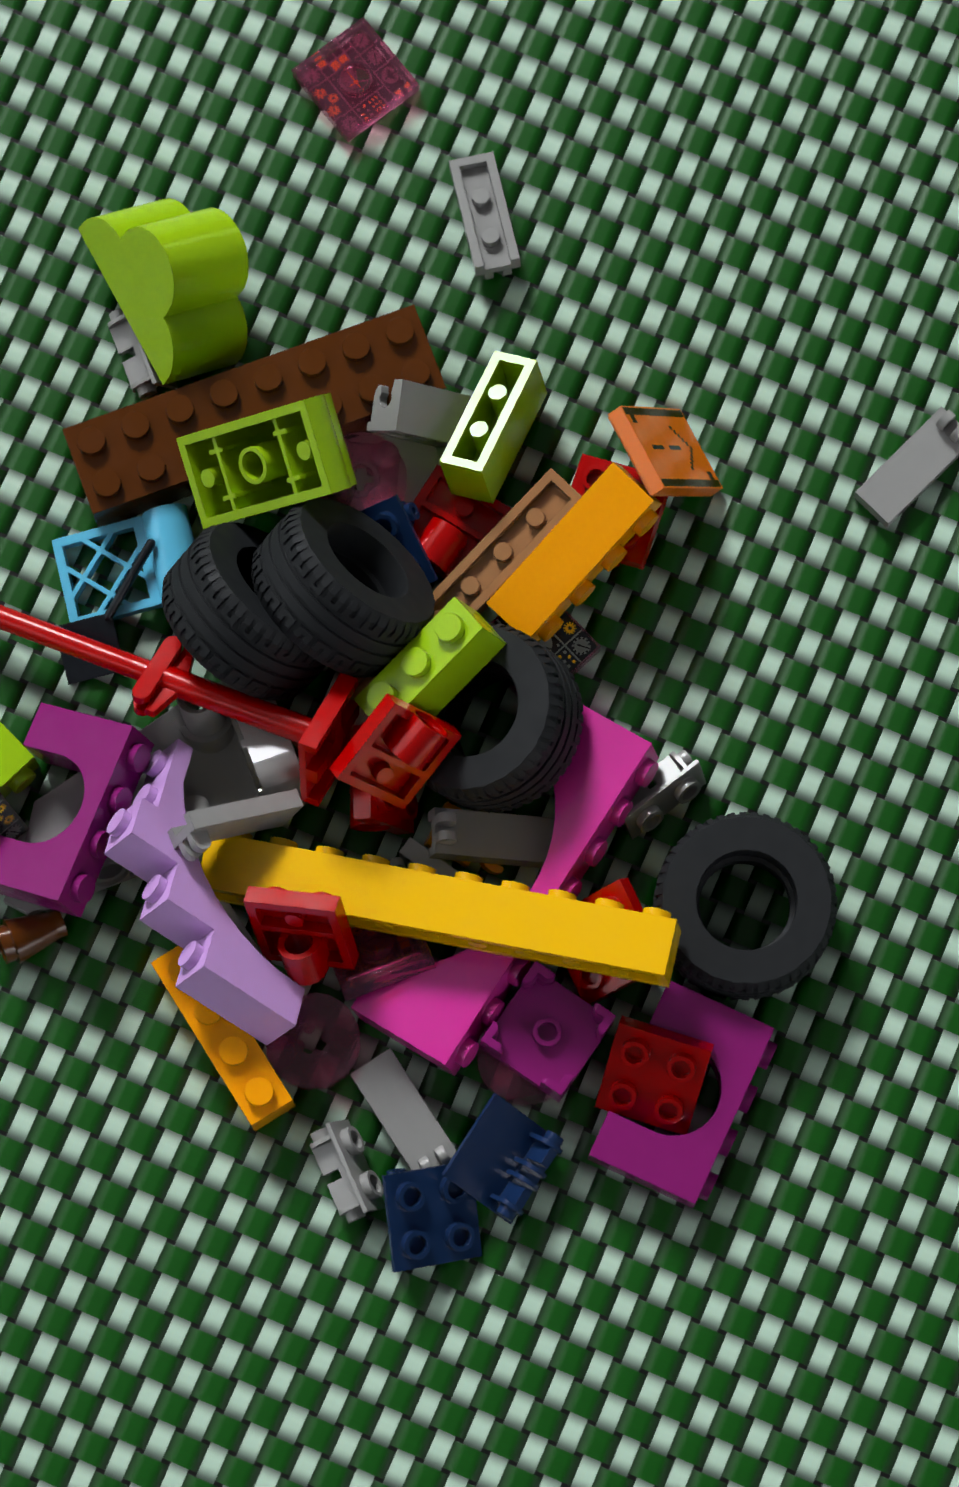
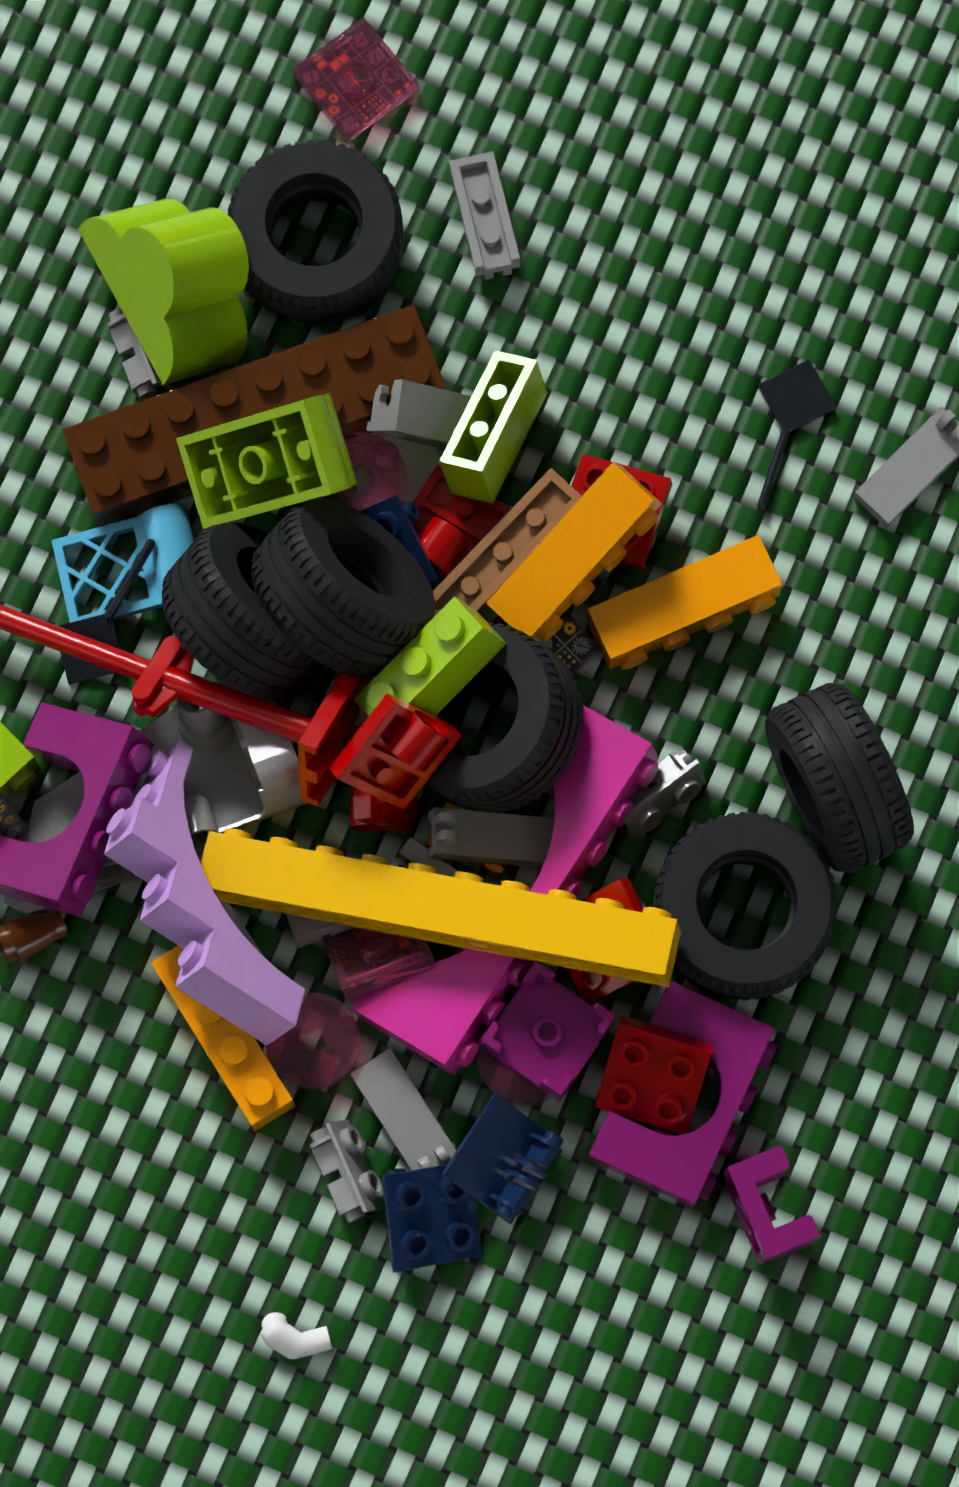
light grey hinge [168,789,304,861] -> none
red plate [243,886,360,986] -> none
orange tile [608,406,723,497] -> none
none -> black tyre [228,140,404,325]
none -> white arm [261,1312,332,1359]
none -> light orange brick [586,535,783,670]
none -> magenta panel [722,1145,821,1266]
none -> black piece [757,359,837,510]
none -> black tyre [765,683,914,873]

